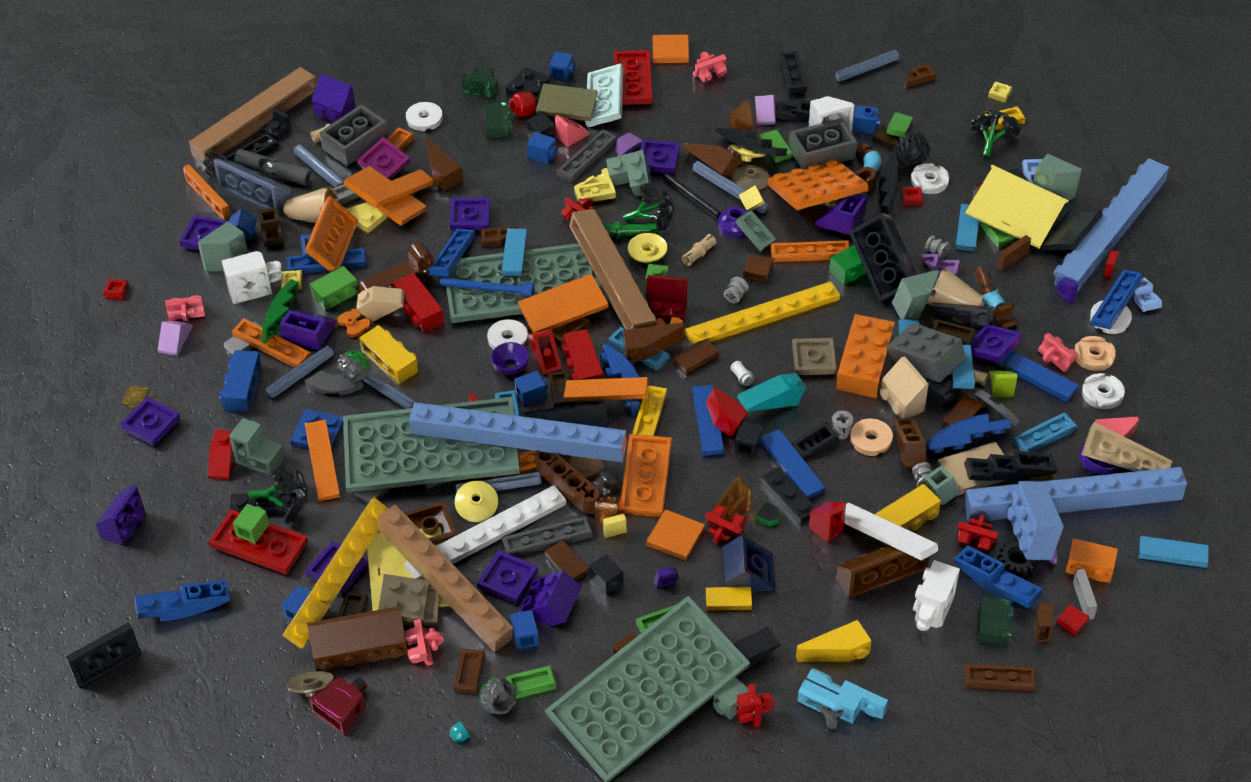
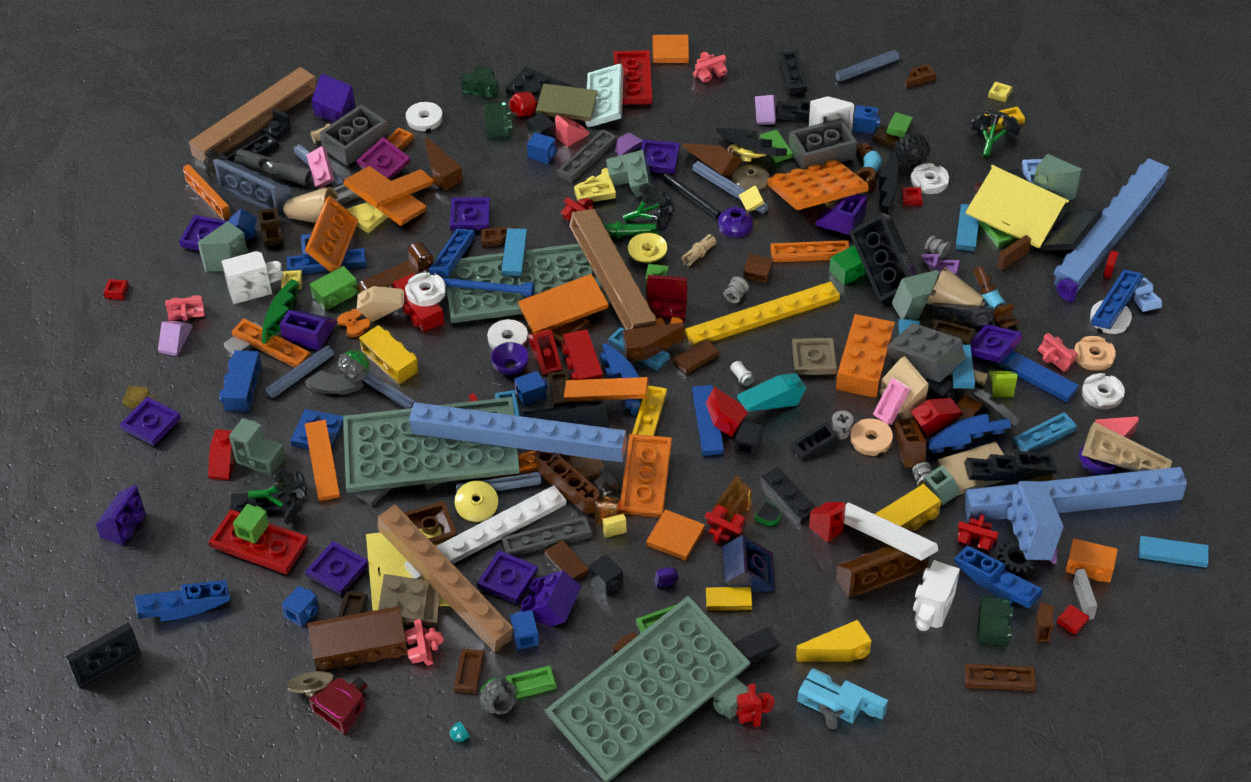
yellow plate [282,497,389,649] -> none
blue brick [549,52,576,82] -> none
clear orange slope [728,100,753,130] -> none
sand green plate [735,210,776,252] -> none
blue tile [761,430,825,499] -> none
none -> bright pink plate [307,146,335,189]
none -> white tile [405,272,446,306]
none -> bright pink tile [873,378,911,425]
none -> red slope [911,398,963,438]

